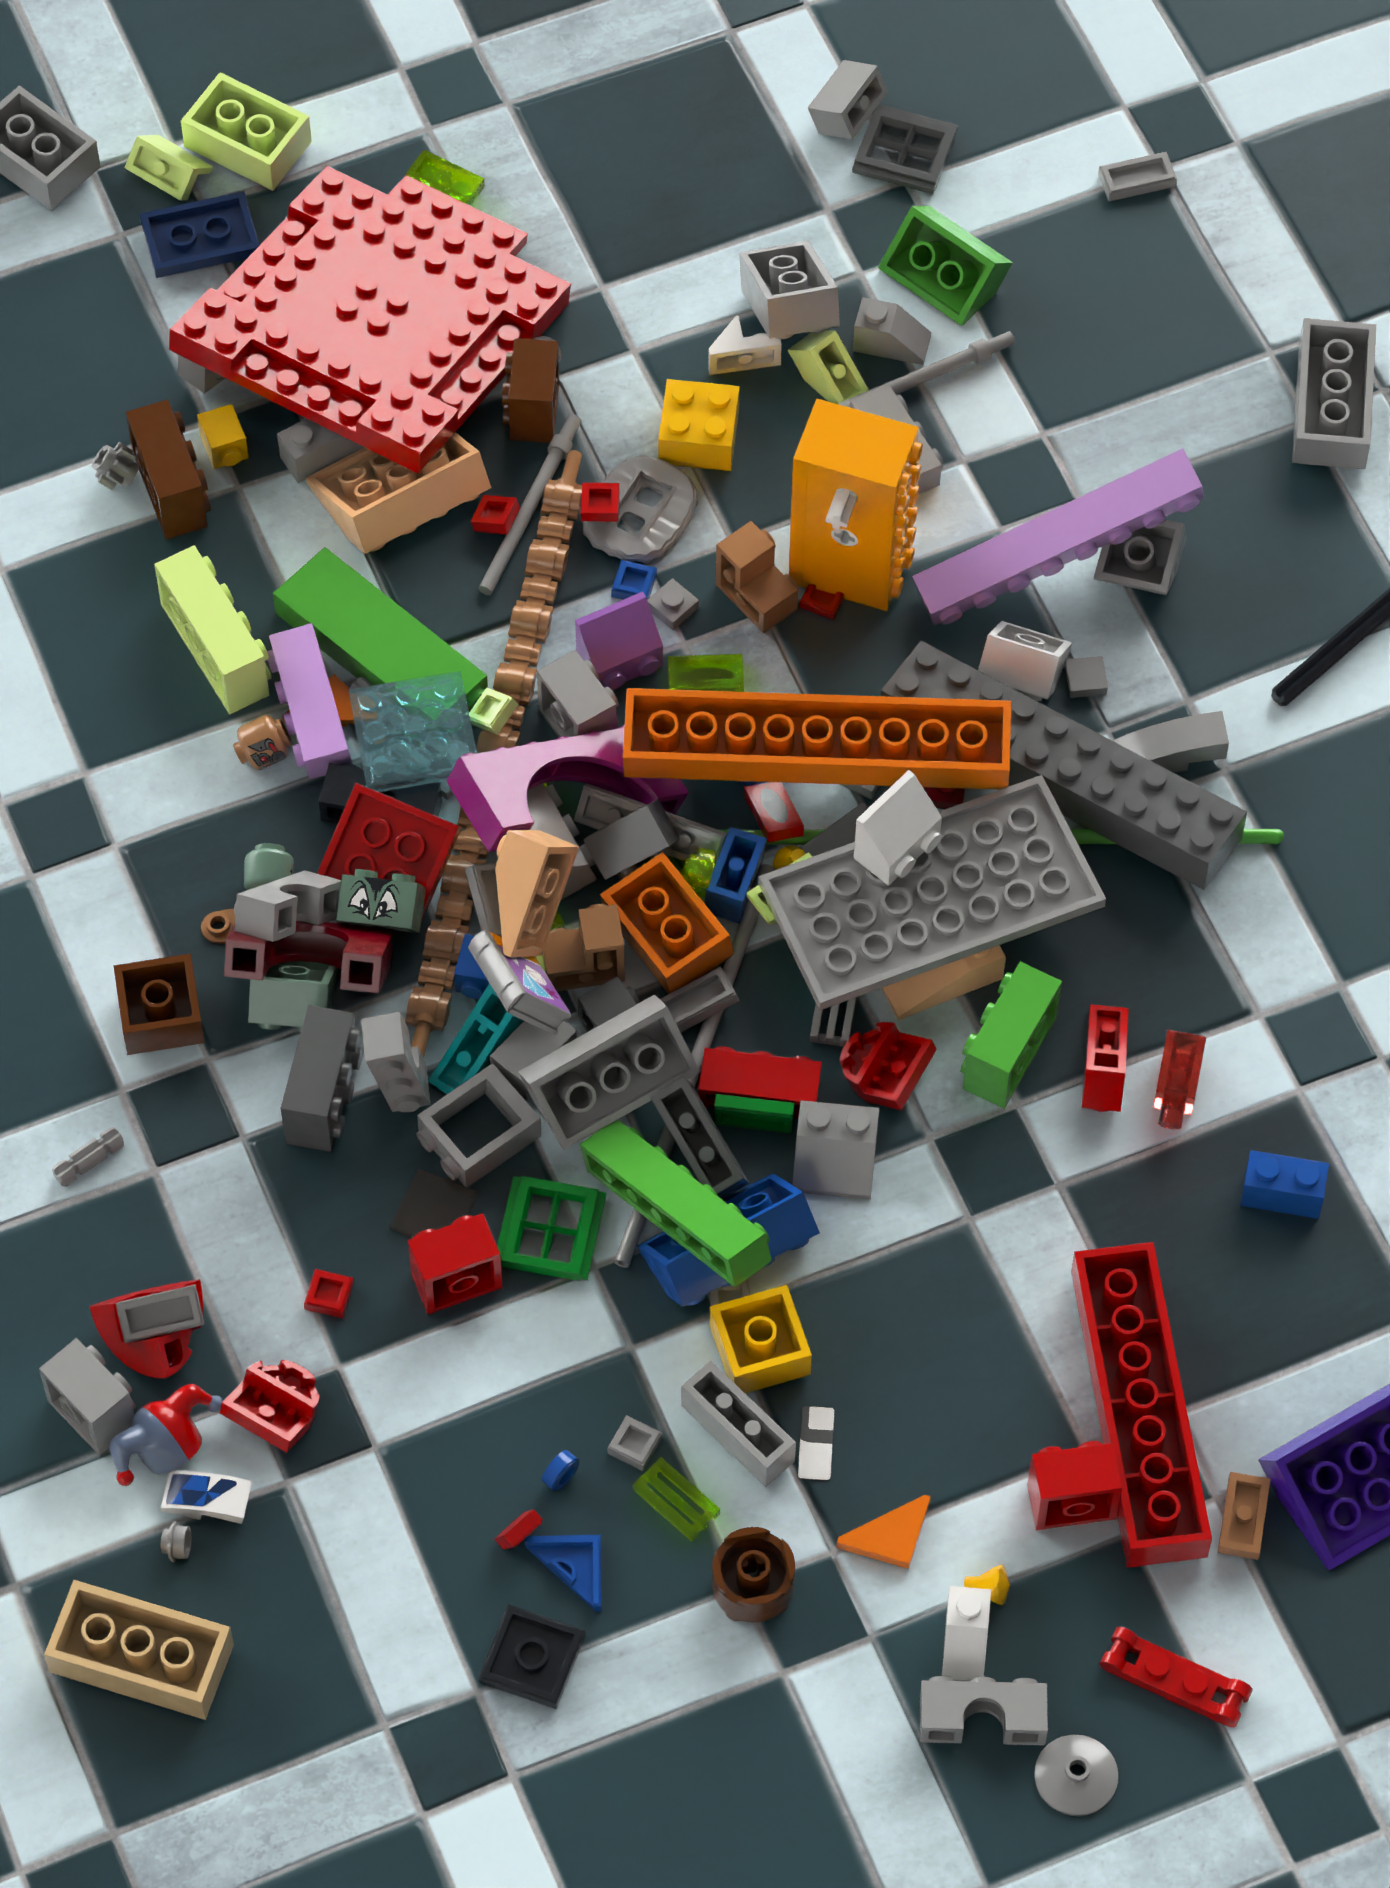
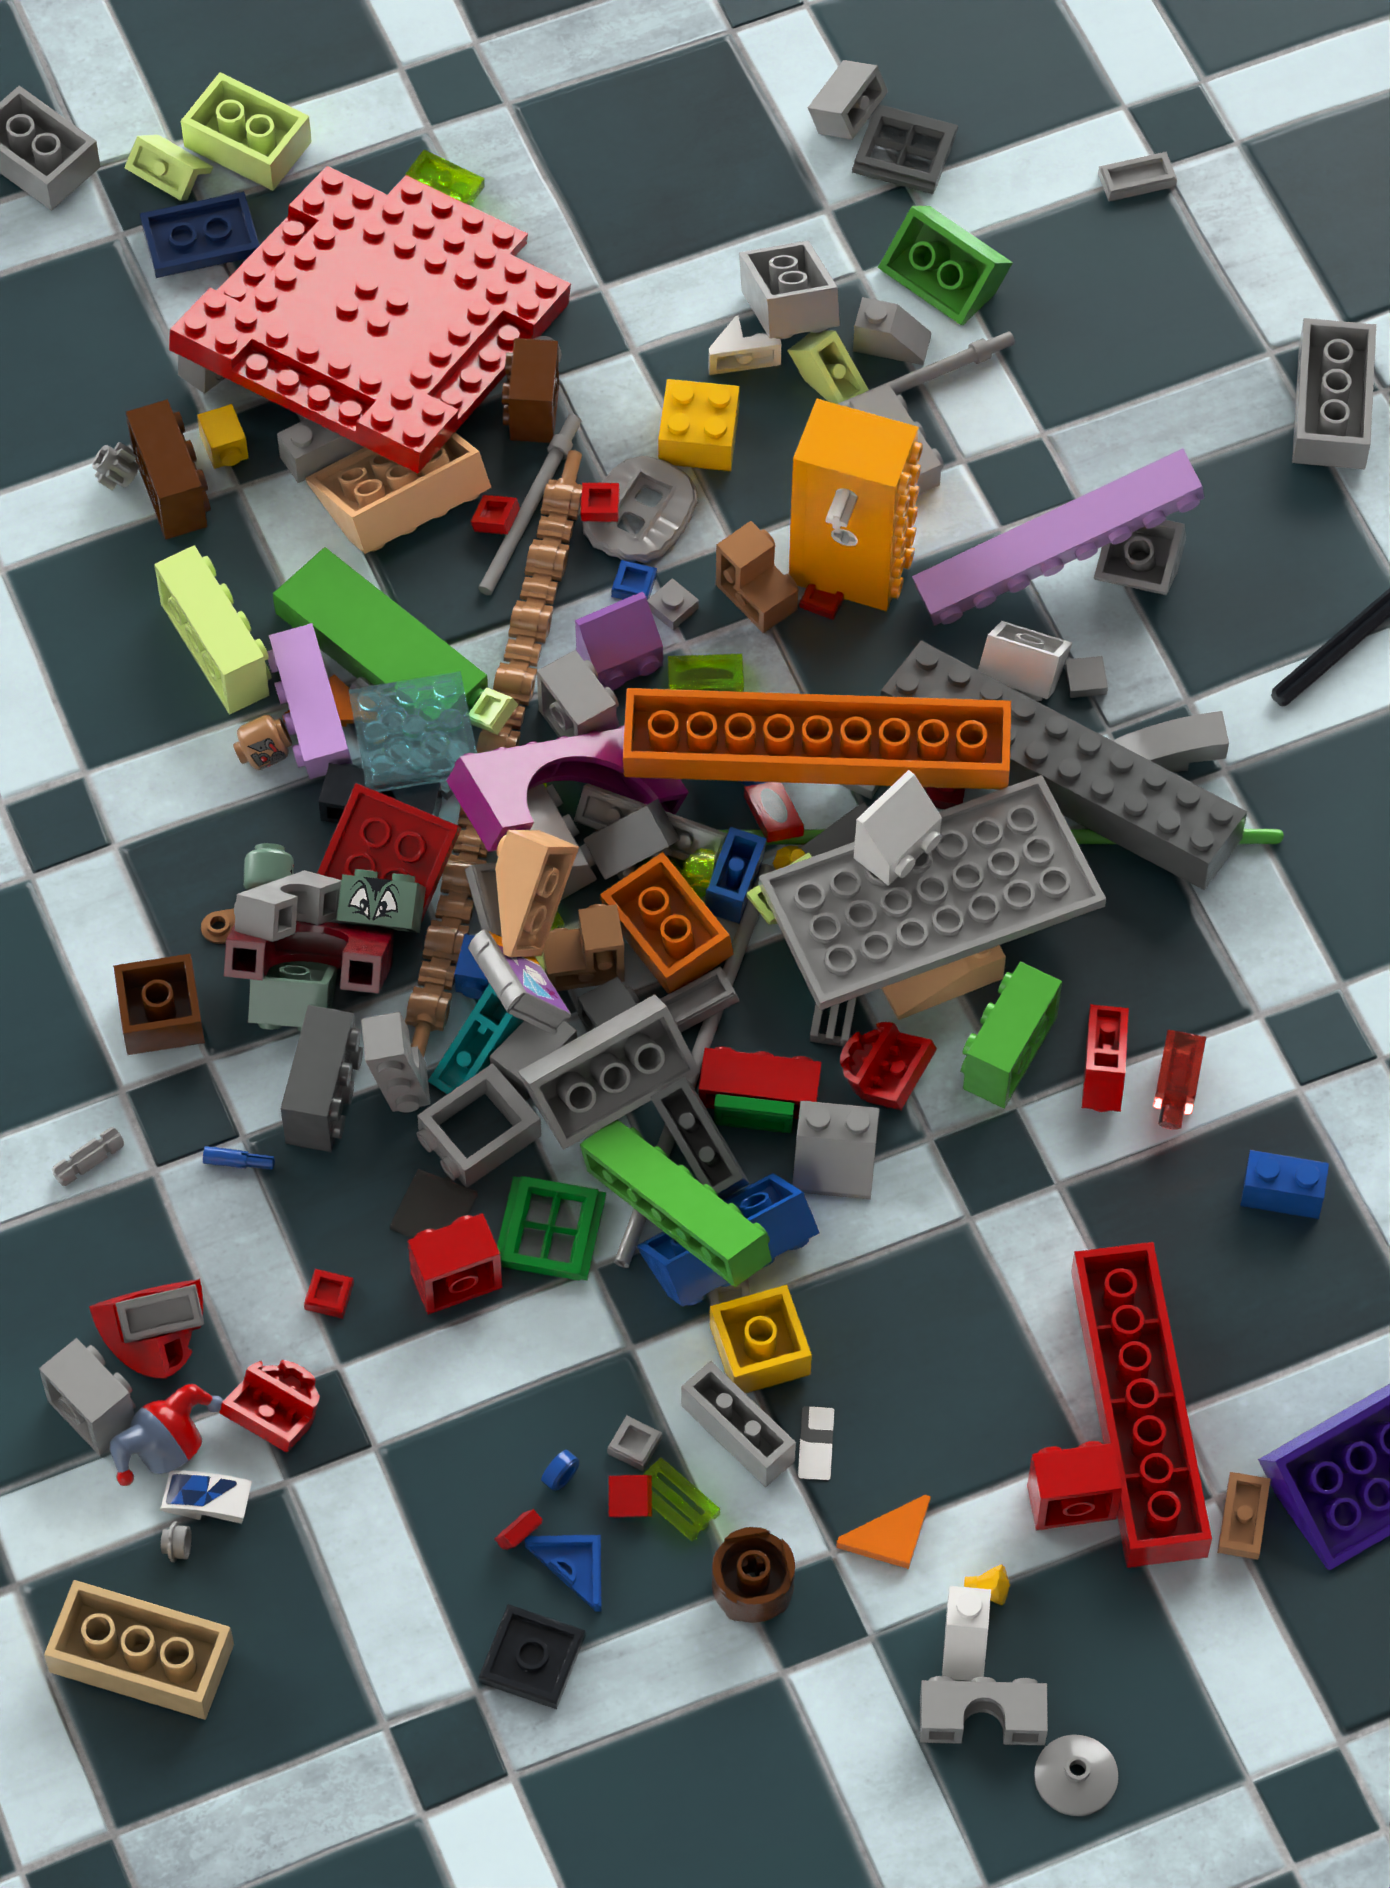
red plate [1099,1627,1253,1728] -> none
none -> blue piece [203,1146,275,1170]
none -> red tile [608,1475,652,1518]

